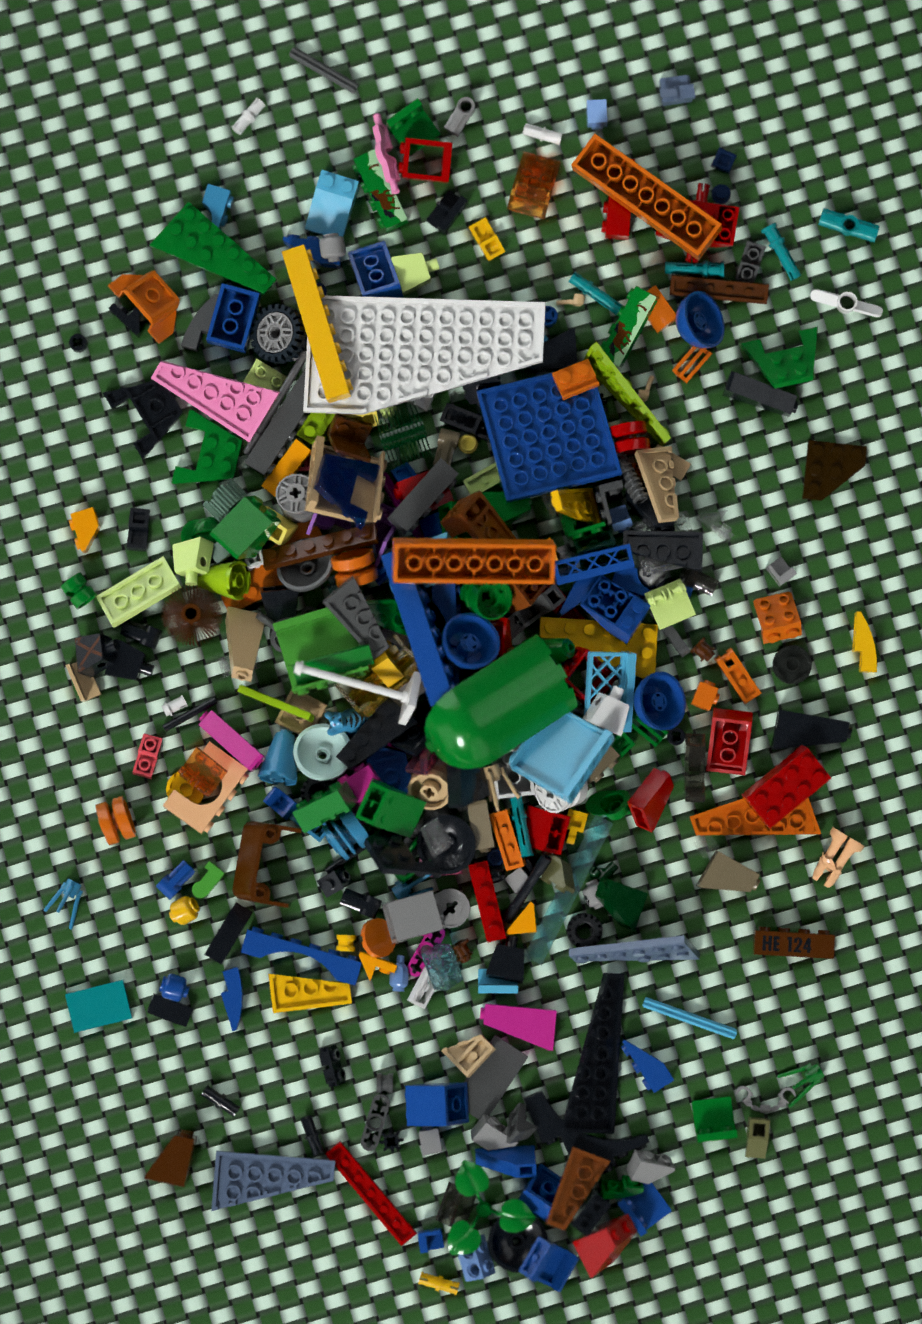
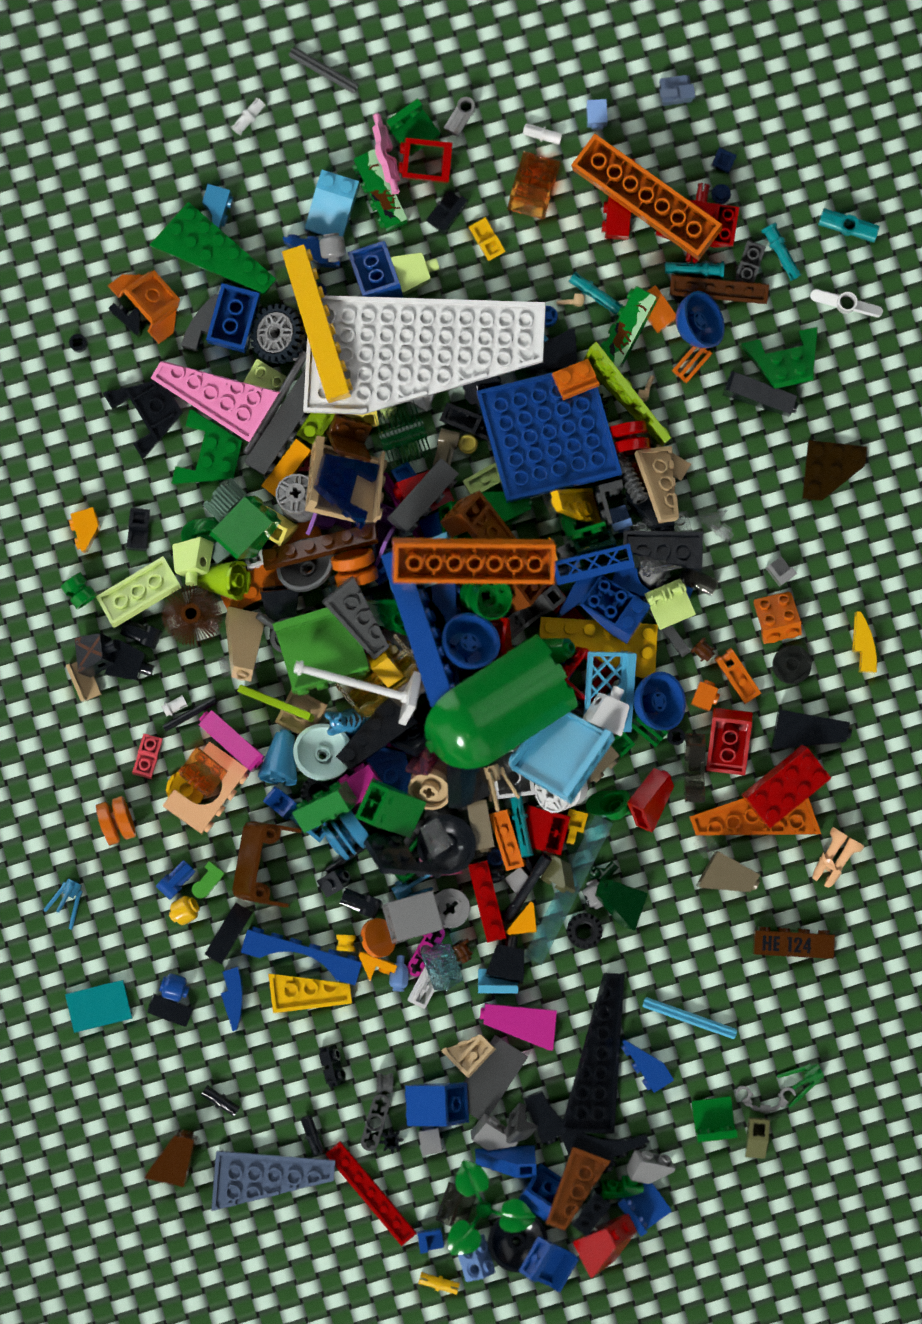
green tile [292,643,374,685] -> none
sand blue wing [569,936,700,963] -> none

